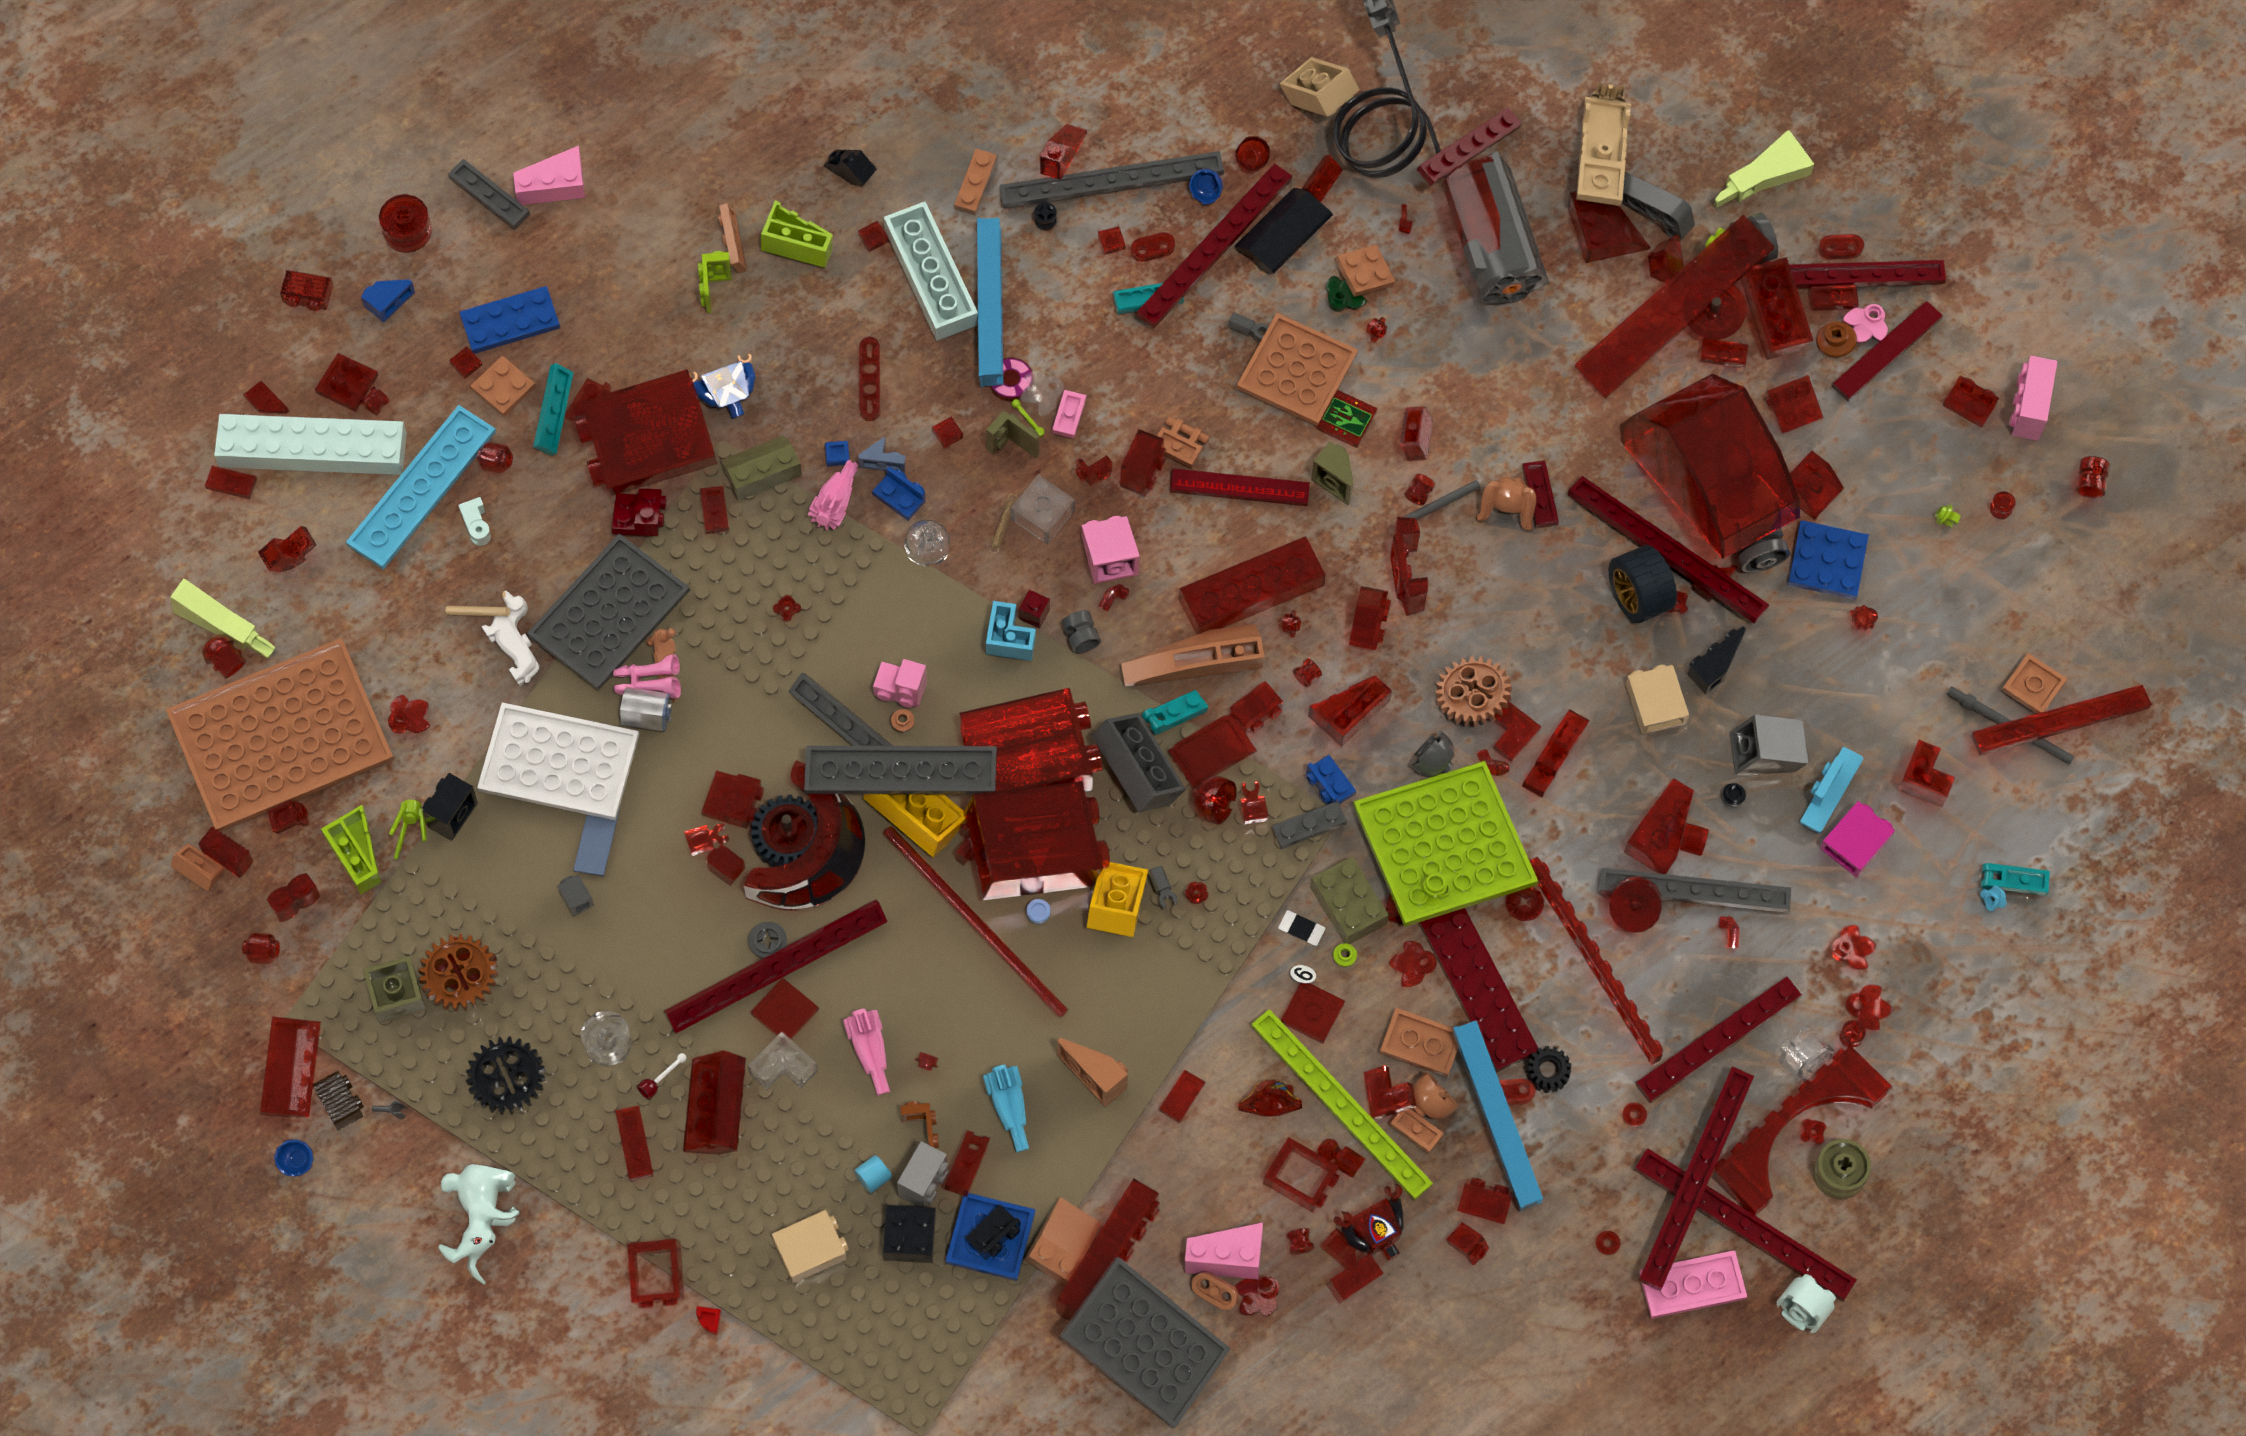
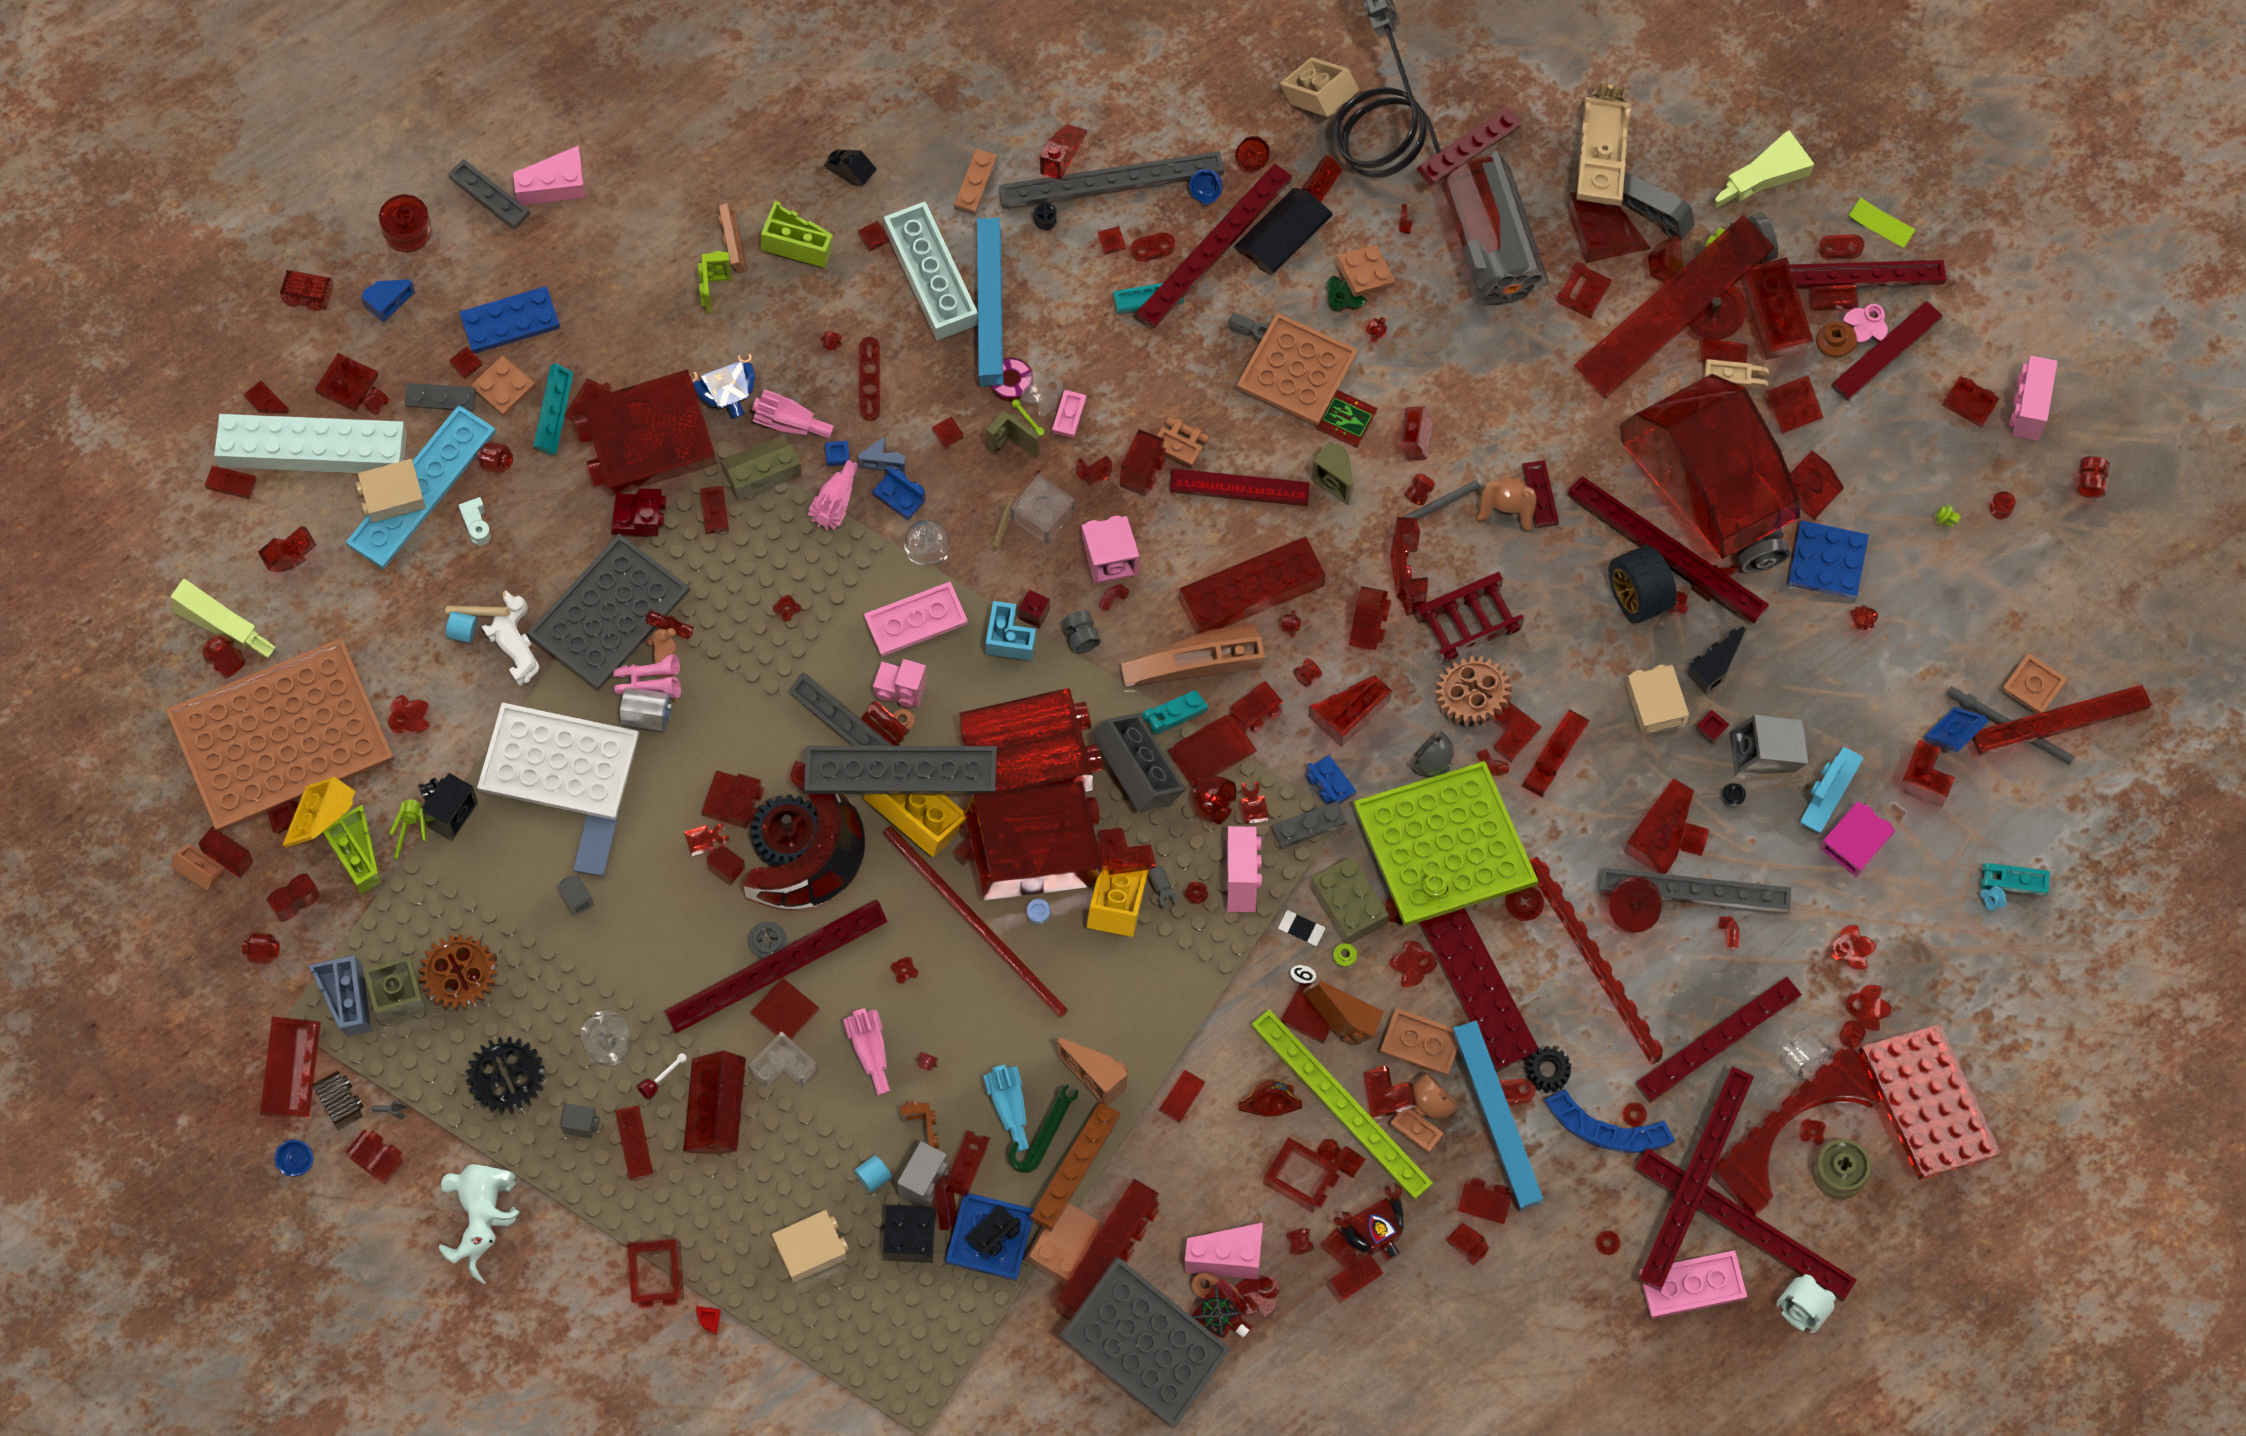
none -> yellow slope [282,777,356,848]
none -> sand blue wedge [308,955,371,1036]
none -> clear red brick [345,1130,404,1185]
none -> tan brick [356,458,426,523]
none -> dark grey plate [405,383,476,410]
none -> black wheel [418,777,438,801]
none -> medium azure piece [446,611,478,643]
none -> dark grey brick [561,1104,600,1138]
none -> clear red pin [645,609,694,640]
none -> bright pink piece [752,389,834,438]
none -> clear red plate [820,331,842,351]
none -> clear red tile [861,701,910,746]
none -> bright pink plate [864,581,968,657]
none -> clear red plate [890,957,918,984]
none -> clear red tile [934,1175,957,1231]
none -> dark green piece [1008,1085,1078,1173]
none -> dark orange plate [1030,1102,1121,1231]
none -> clear red plate [1098,828,1156,875]
none -> torso [1191,1278,1252,1339]
none -> bright pink wedge [1227,826,1262,912]
none -> dark orange slope [1303,980,1384,1045]
none -> dark red fence [1414,572,1524,663]
none -> blue tile [1544,1089,1676,1153]
none -> clear red plate [1555,262,1612,319]
none -> dark red plate [1696,710,1730,744]
none -> tan hinge [1704,359,1769,390]
none -> lime sticker [1848,197,1916,248]
none -> clear red plate [1858,1024,2002,1180]
none -> blue tile [1924,707,1988,752]

